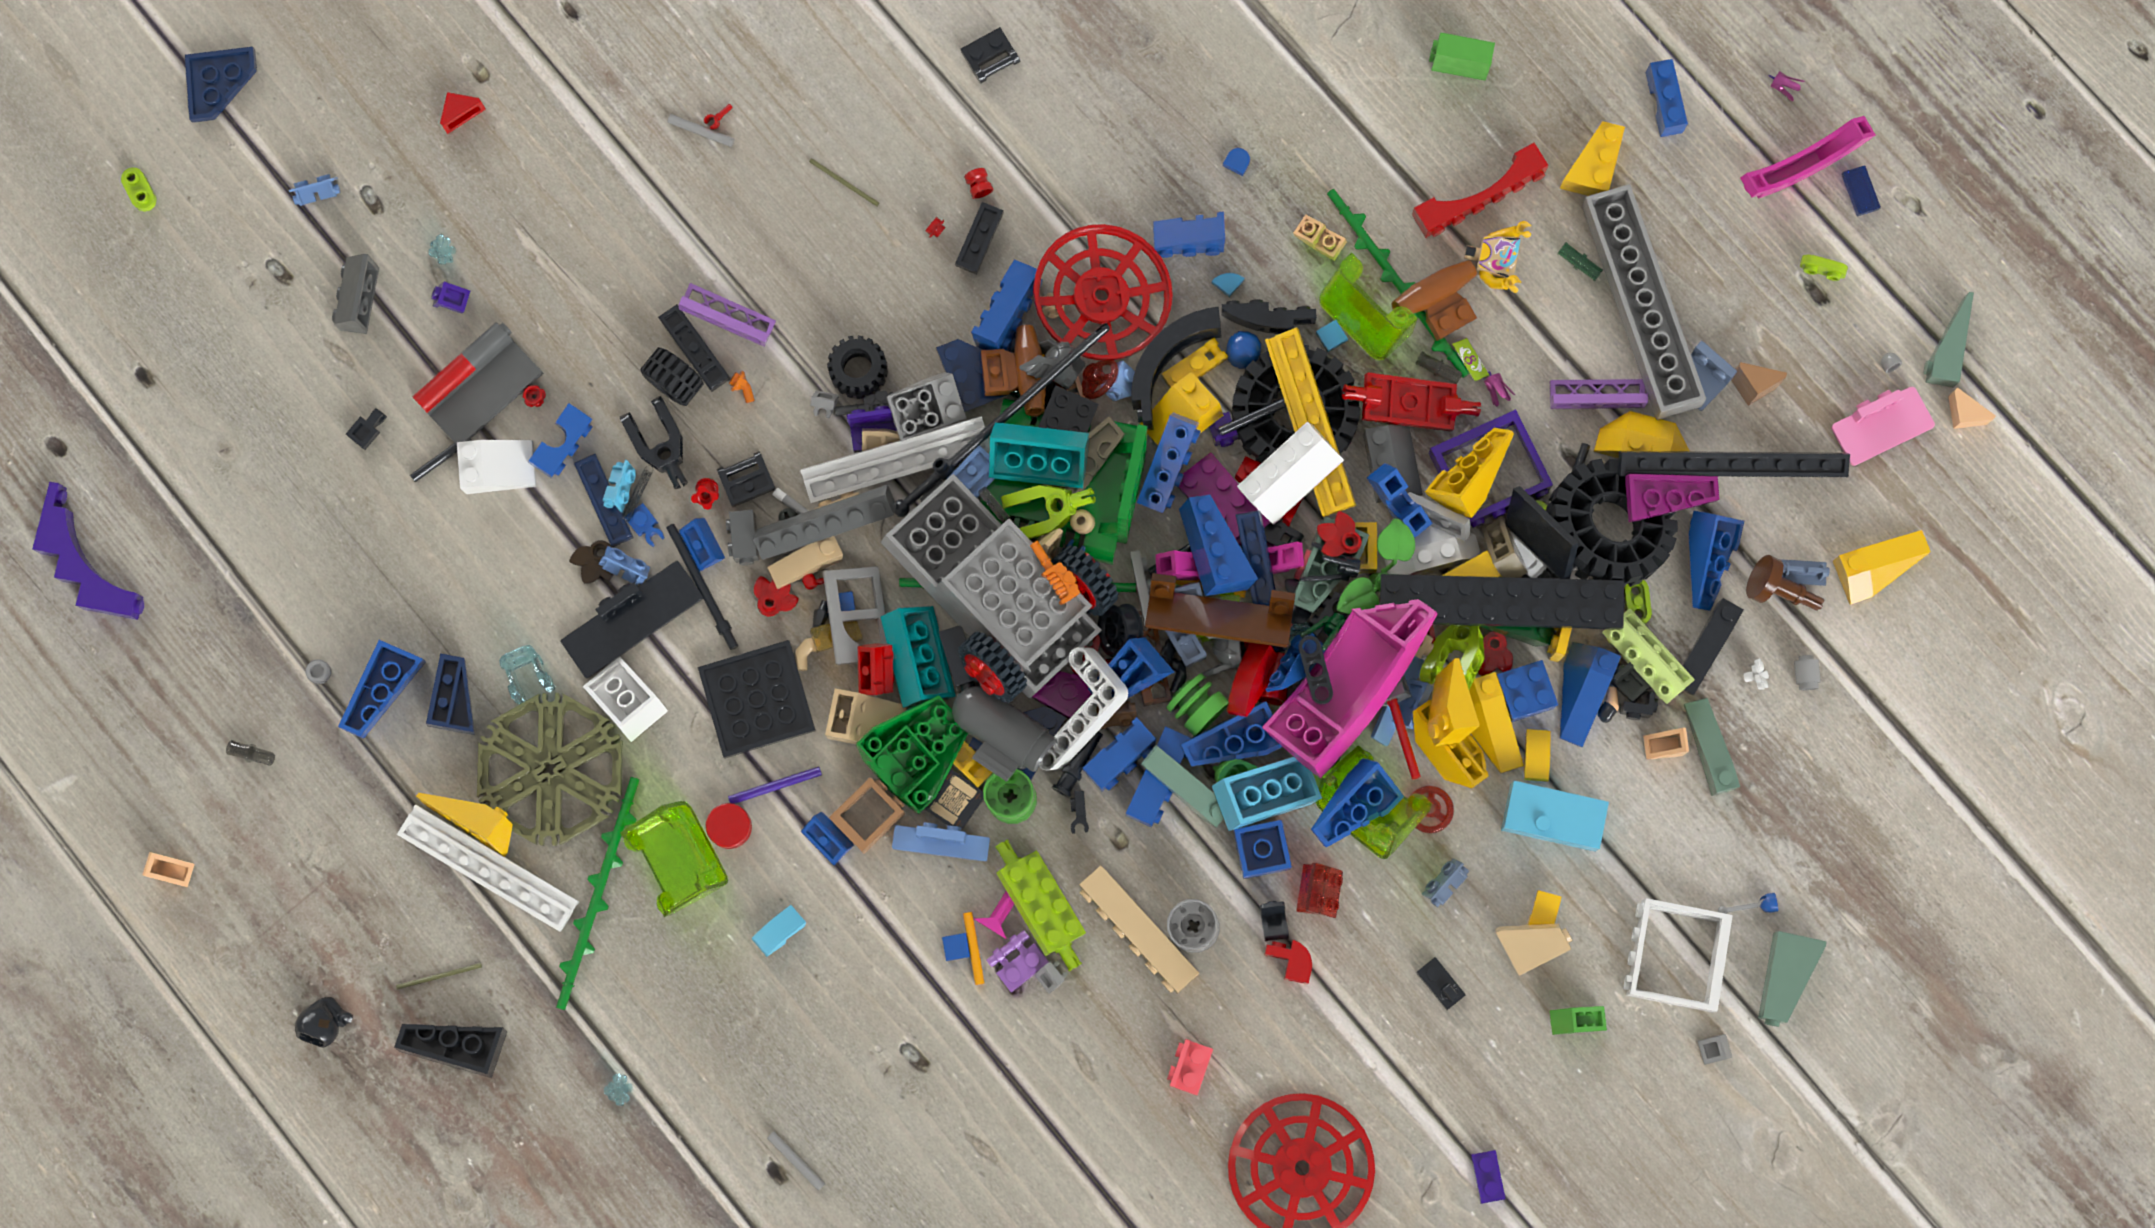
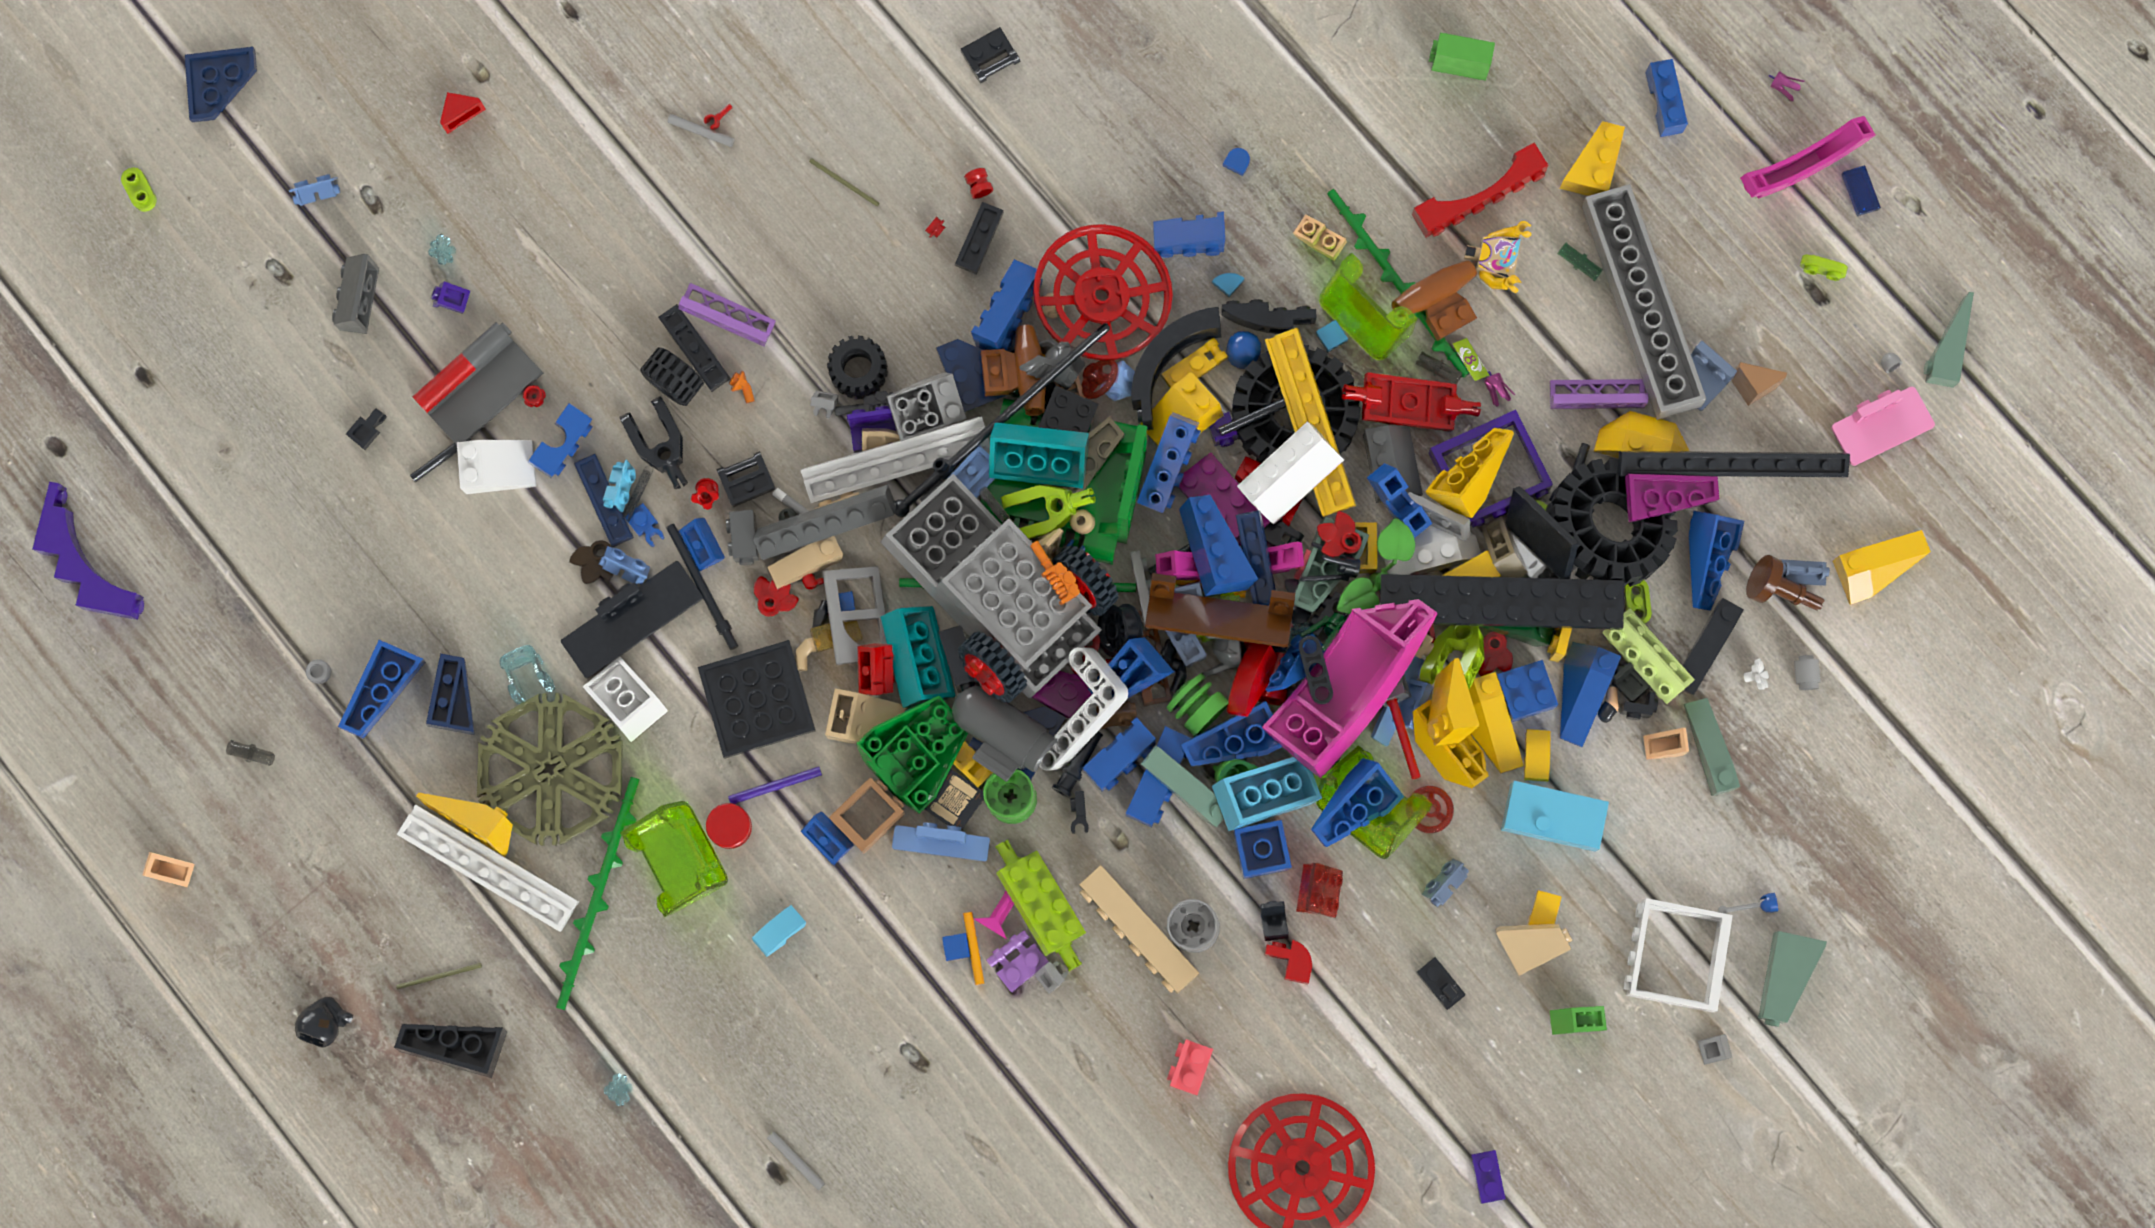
light nougat slope [1948,387,1996,429] -> none

